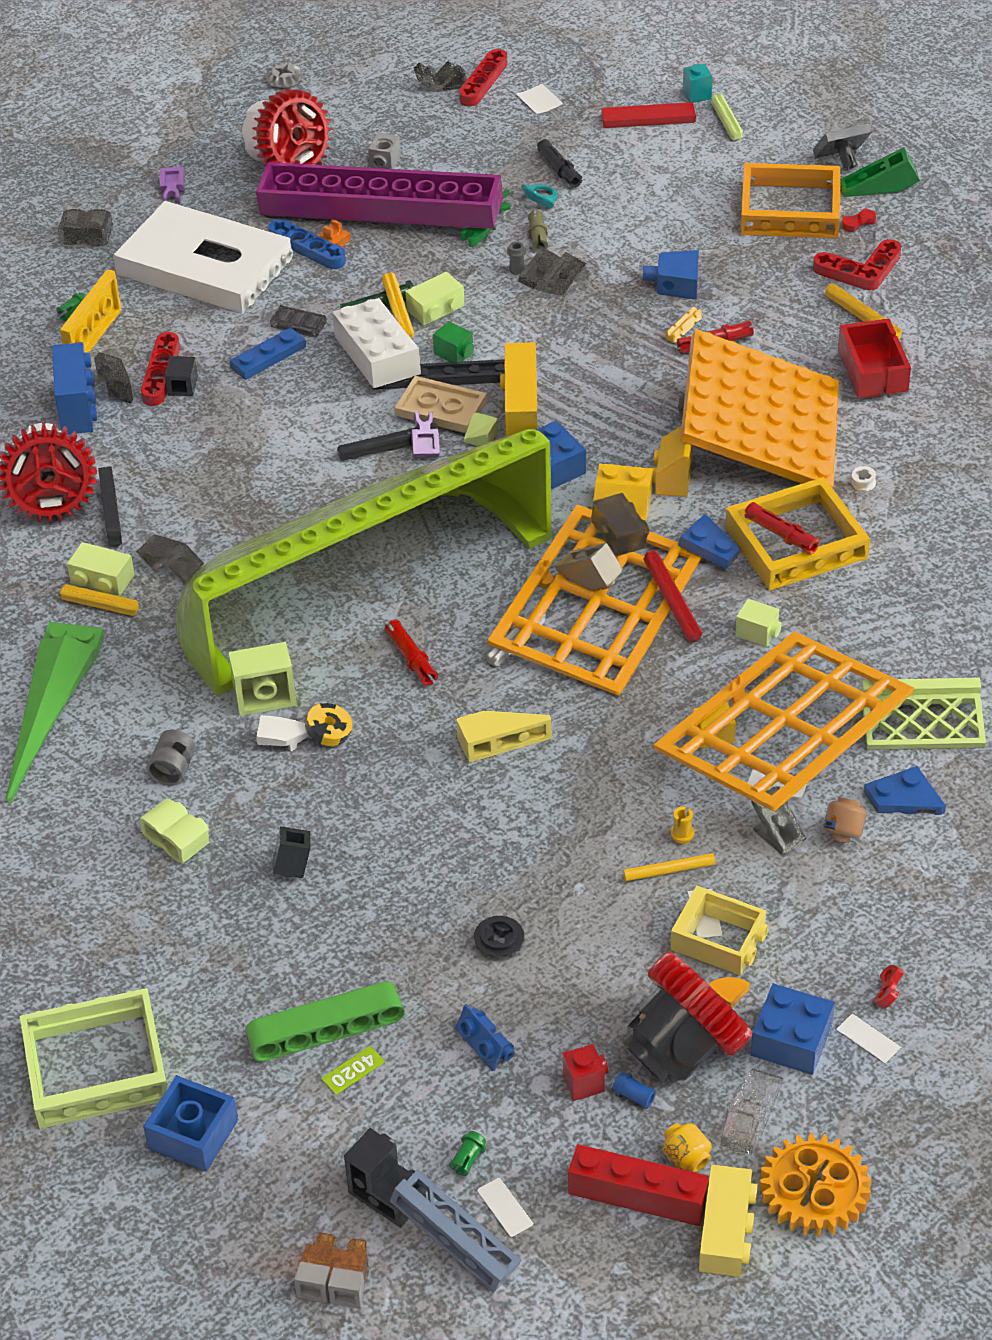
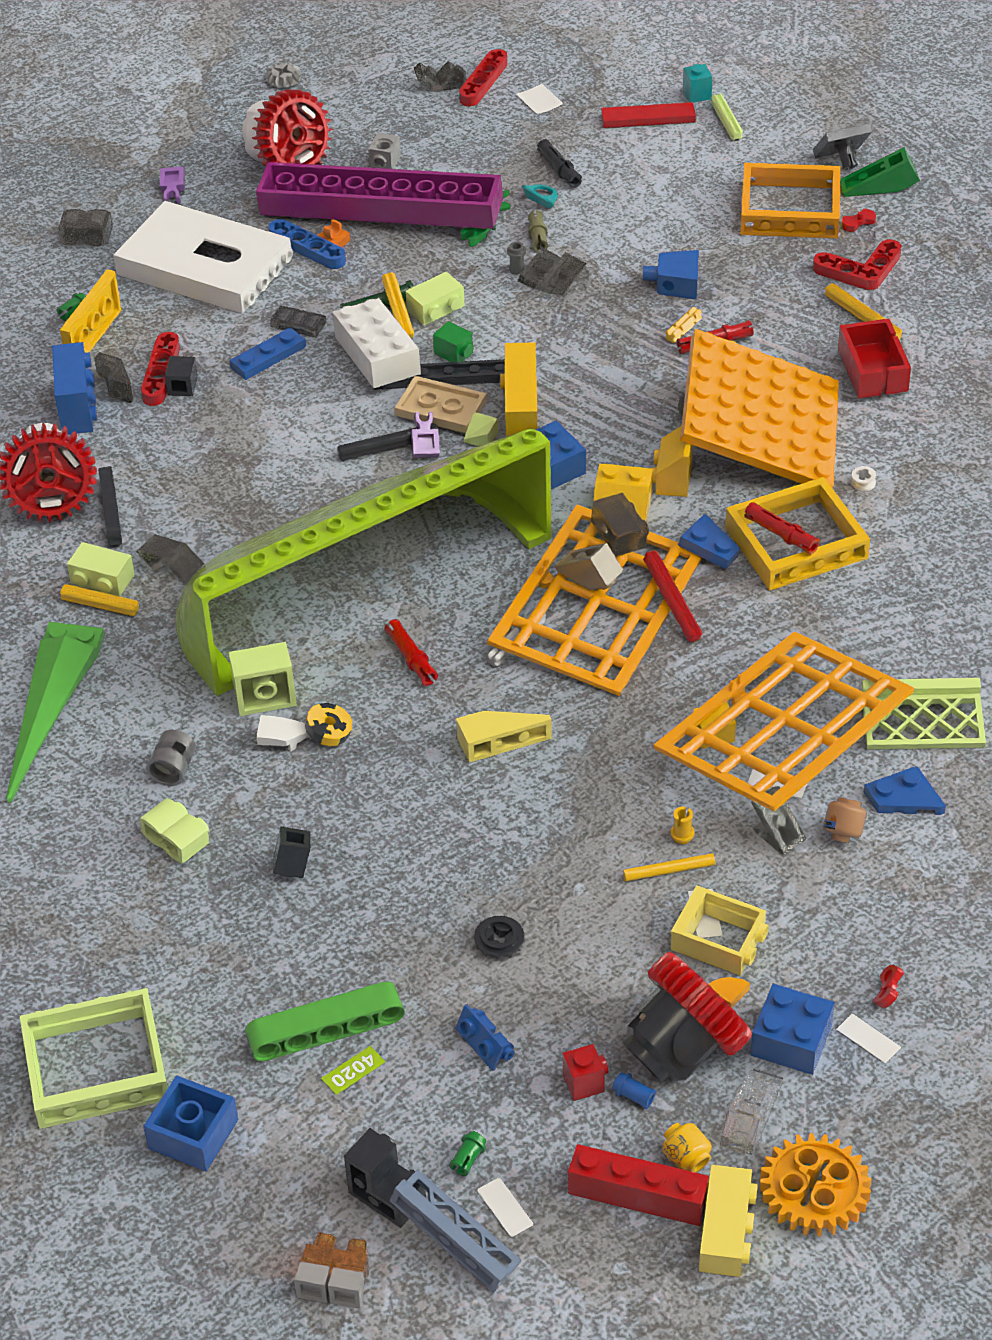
yellowish green brick [735,599,782,647] -> none

